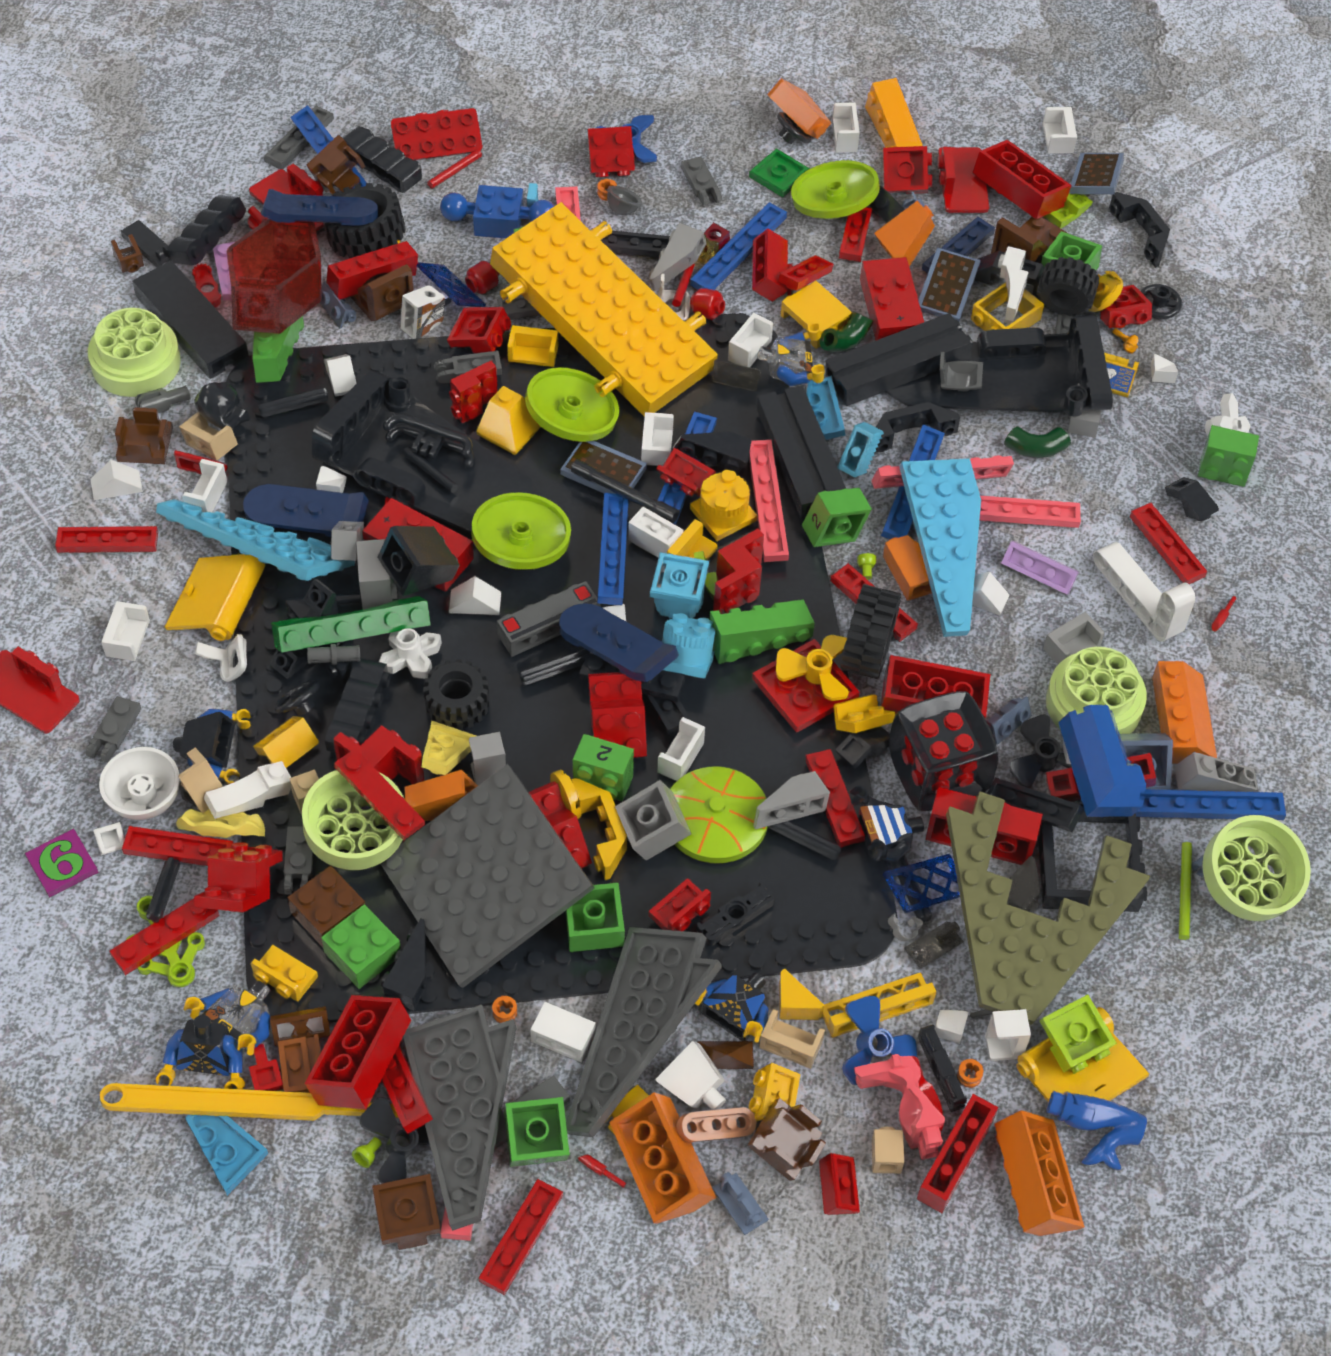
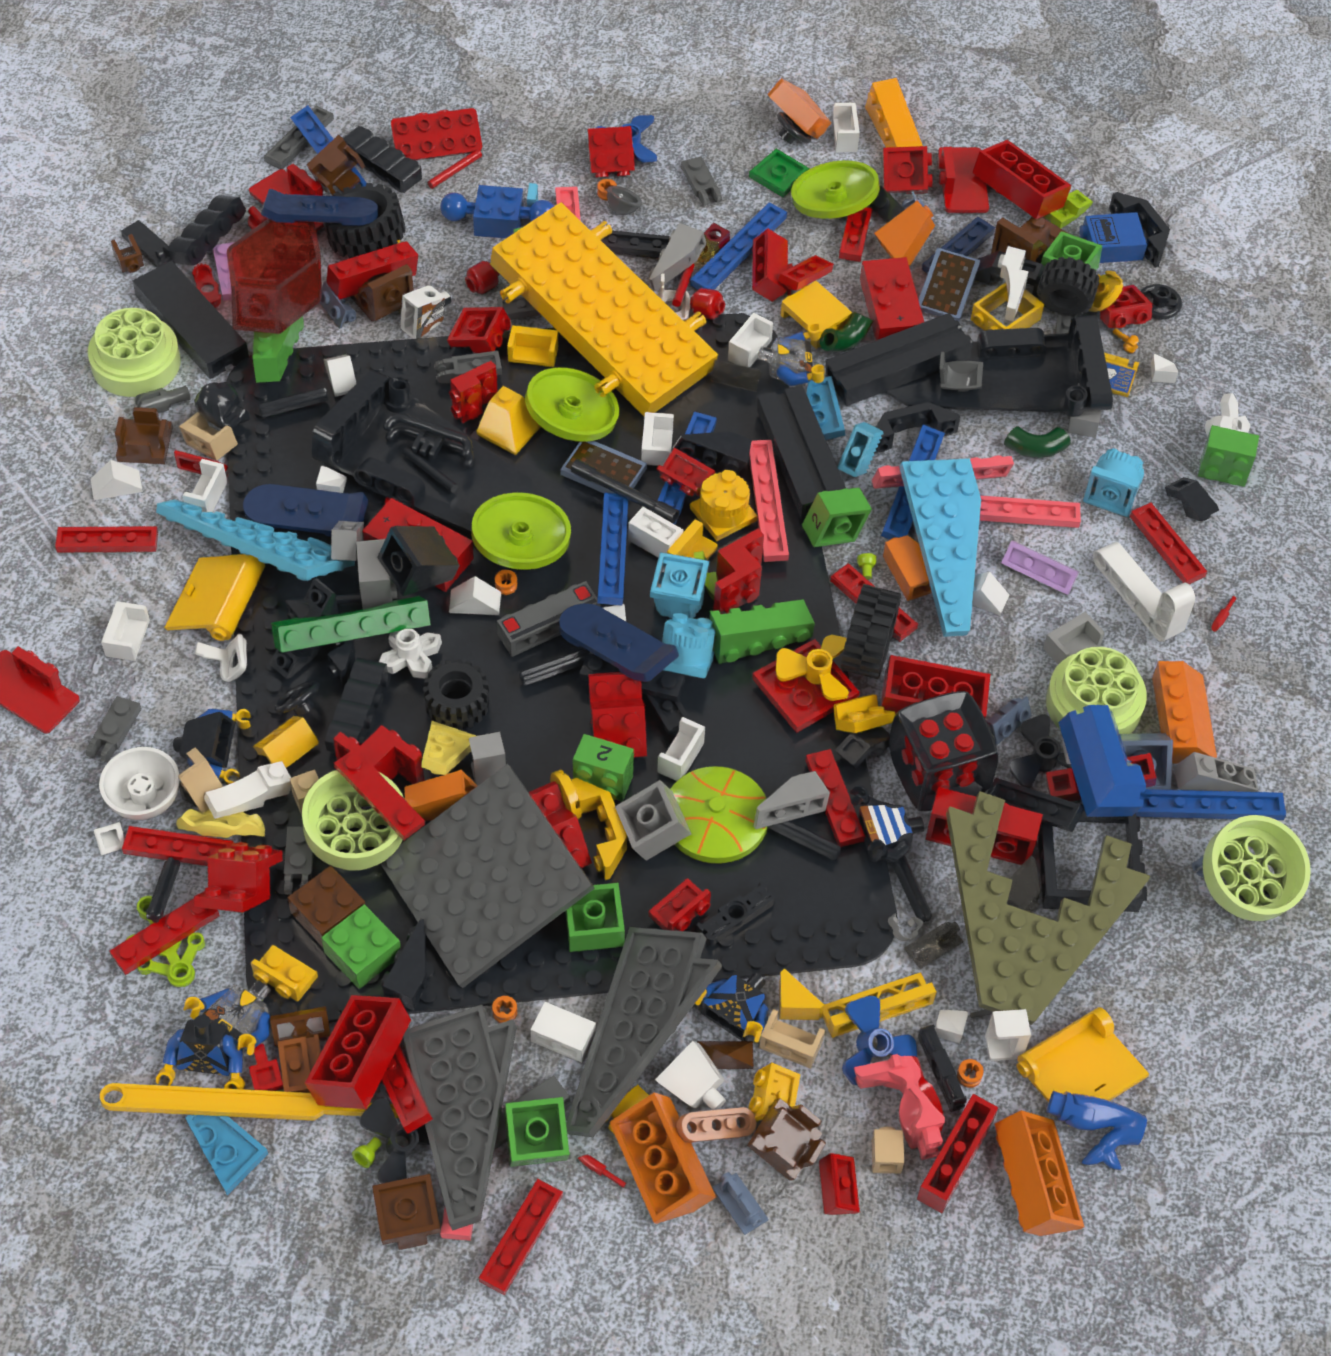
magenta tile [25,829,99,898] -> none
dark grey pin [307,644,360,665] -> none
clear blue window [416,262,486,307] -> none
clear blue window [883,853,960,913] -> none
lime plate [1039,994,1117,1074] -> none
white panel [1043,107,1077,154] -> none
tile [1070,153,1124,194] -> none
lime bar [1179,842,1192,940] -> none
none -> orange bush [495,570,517,595]
none -> blue brick [1080,212,1147,263]
none -> medium azure piece [1083,448,1144,517]

